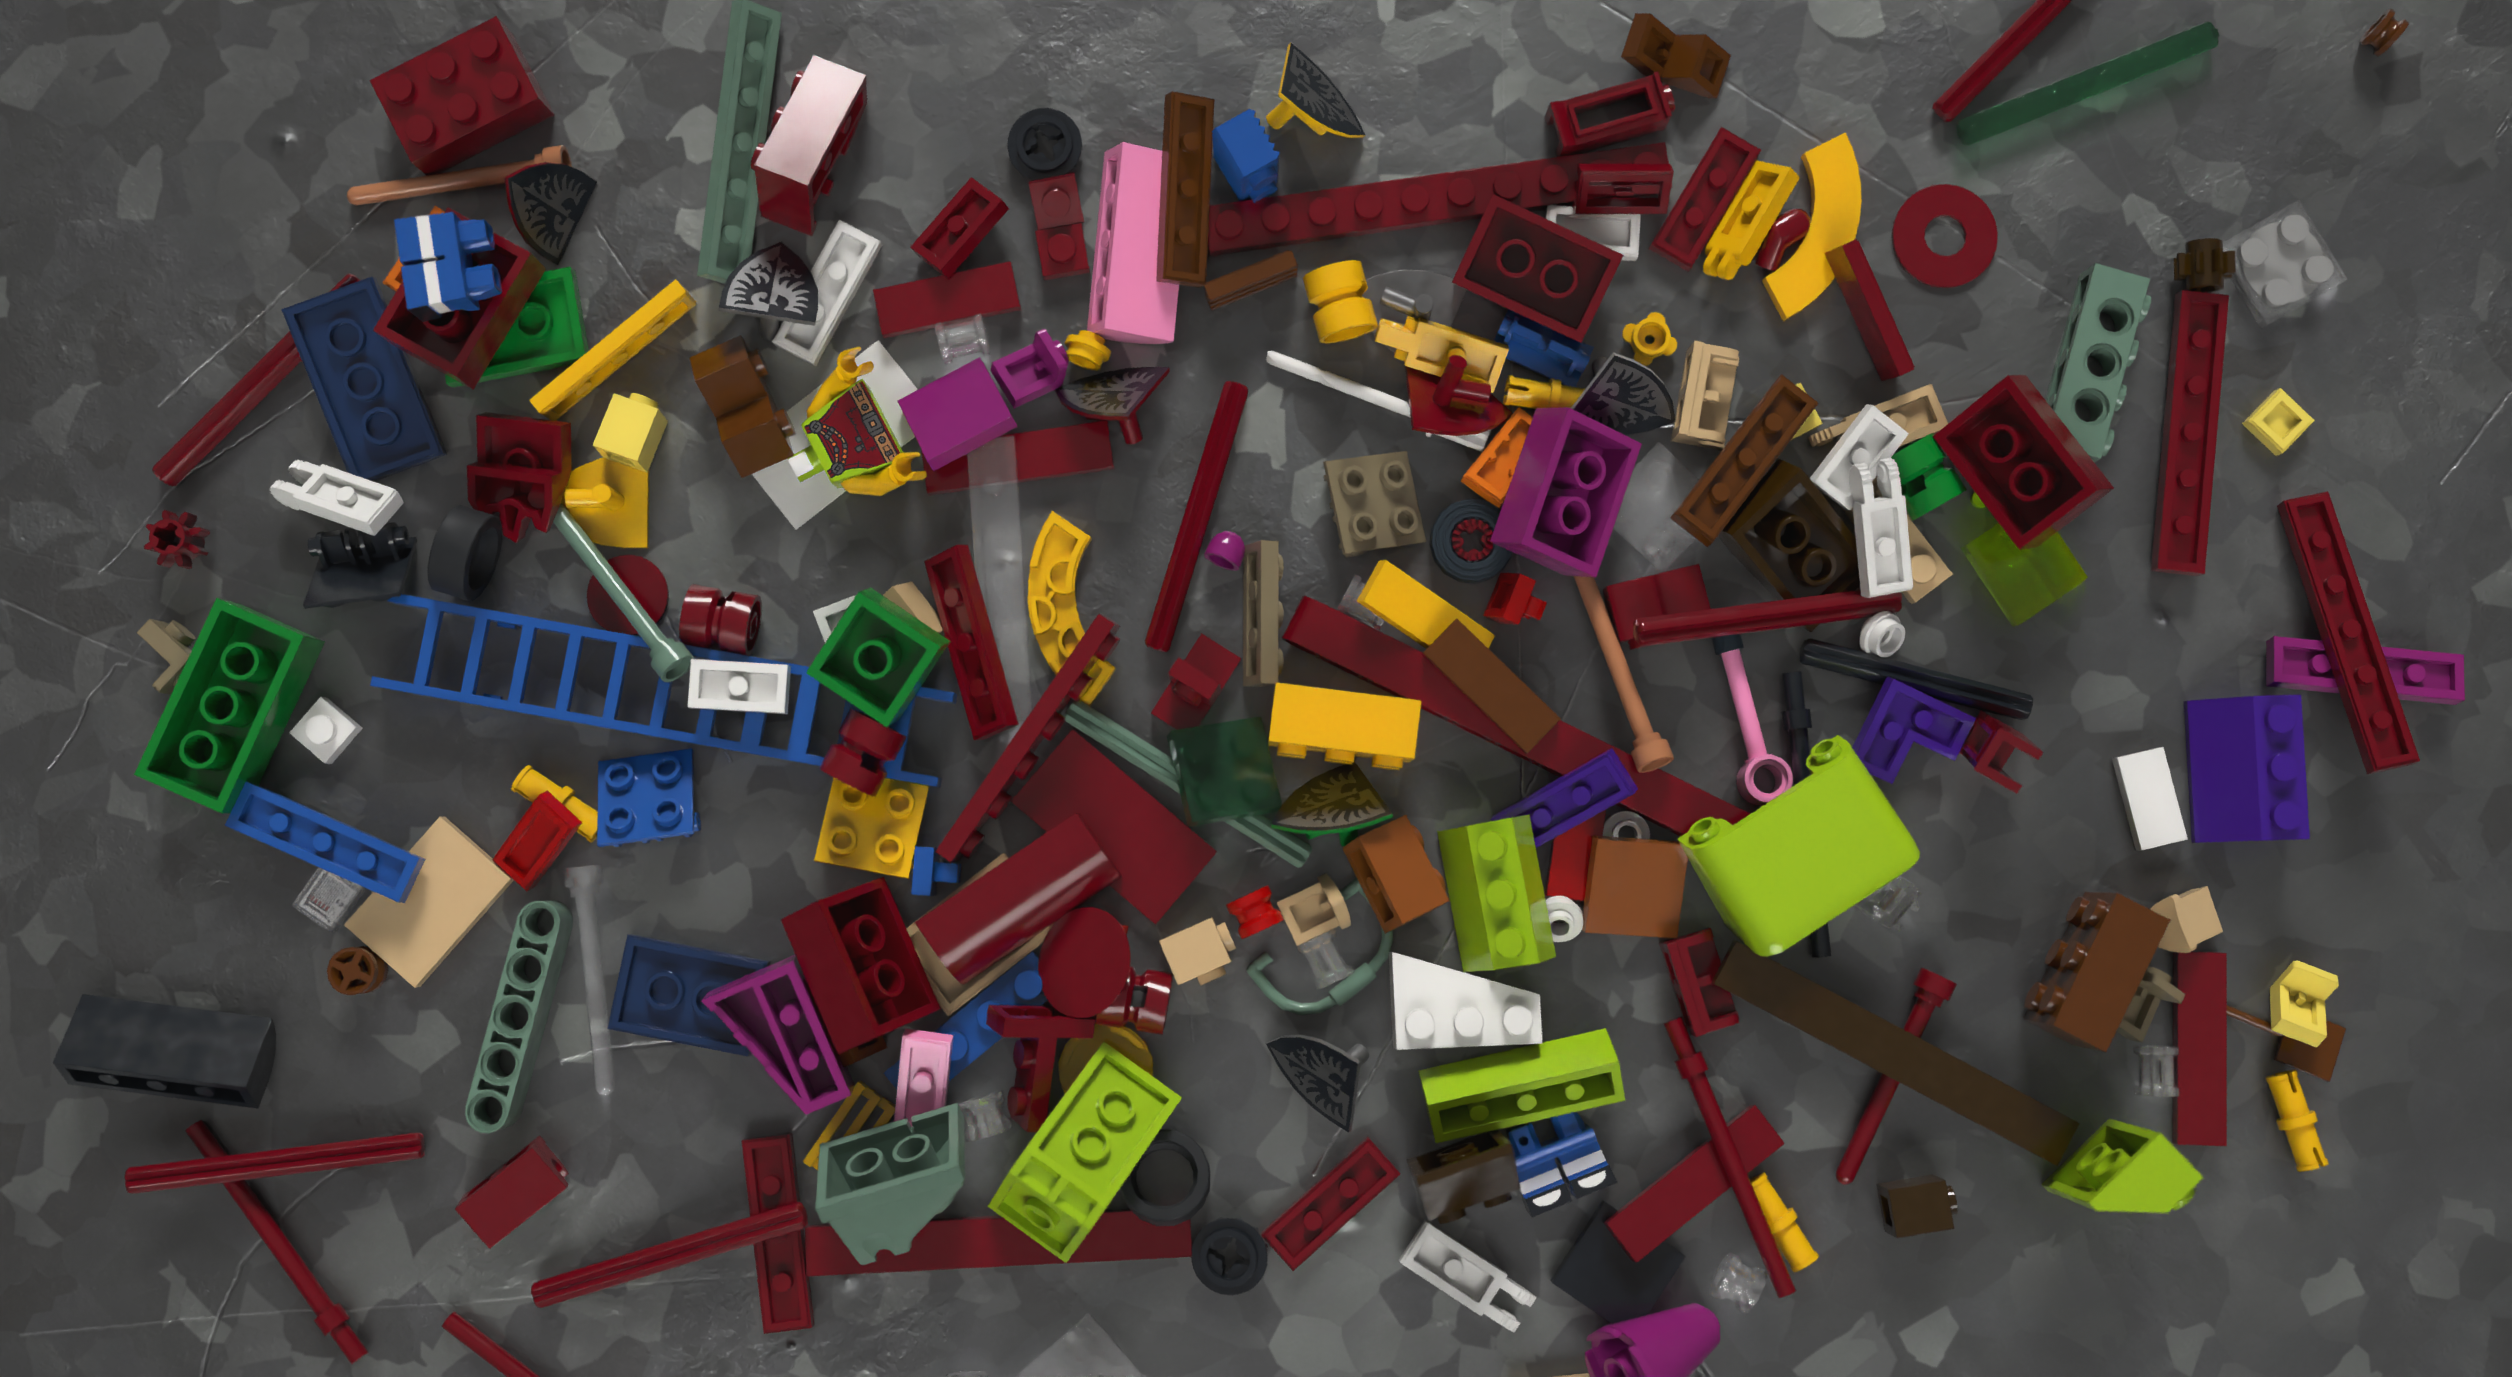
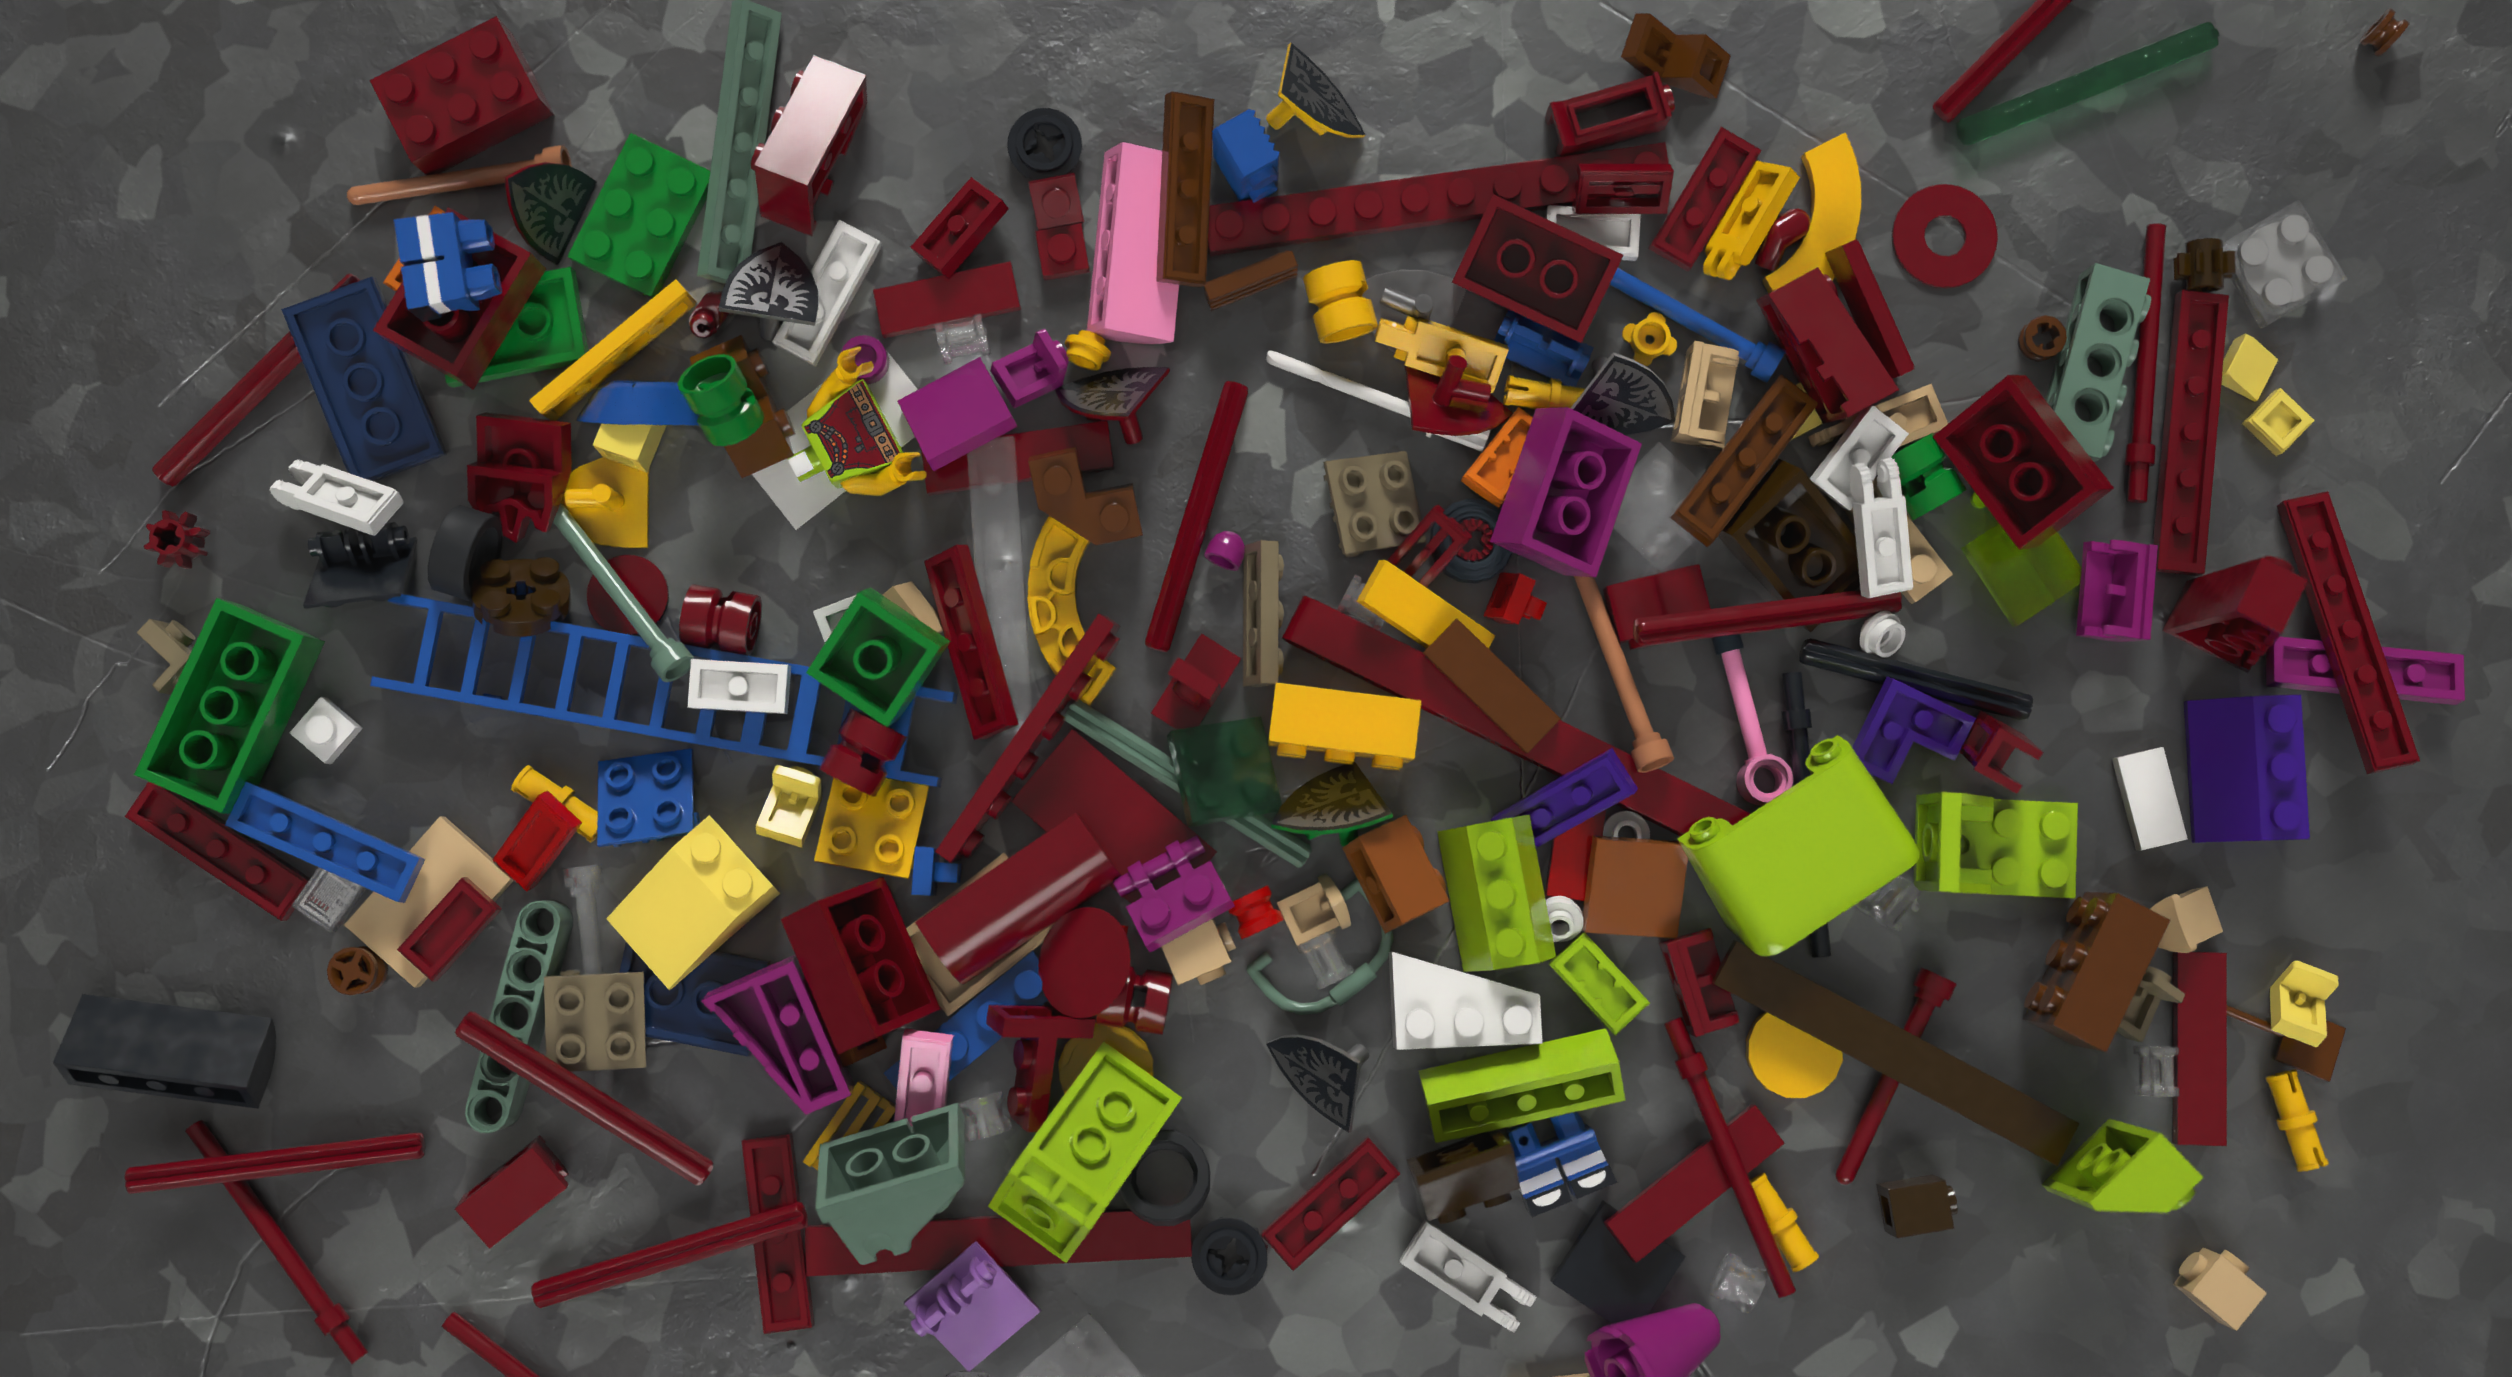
none -> dark red tile [124,781,314,921]
none -> dark red tile [397,877,502,982]
none -> dark red axle [455,1011,714,1186]
none -> dark brown plate [471,557,571,637]
none -> dark tan hinge [544,970,646,1072]
none -> green plate [567,133,710,299]
none -> blue piece [576,380,699,425]
none -> light yellow slope [606,815,780,990]
none -> green wheel [678,354,764,446]
none -> dark red arm [689,291,734,339]
none -> light yellow bracket [756,765,822,848]
none -> magenta tile [841,335,889,385]
none -> medium lavender hinge [904,1241,1041,1372]
none -> reddish brown brick [1028,447,1143,545]
none -> magenta plate [1113,835,1235,953]
none -> dark red tile [1387,504,1473,588]
none -> lime plate [1548,932,1650,1036]
none -> blue piece [1610,268,1786,383]
none -> yellow tile [1745,1011,1843,1098]
none -> dark red wedge [1756,267,1899,424]
none -> lime bracket [1913,792,2078,899]
none -> reddish brown bush [2018,315,2067,362]
none -> magenta hinge [2076,540,2158,642]
none -> dark red bar [2125,223,2166,503]
none -> dark red wedge [2163,555,2308,673]
none -> tan brick [2173,1248,2267,1331]
none -> light yellow slope [2221,333,2278,402]

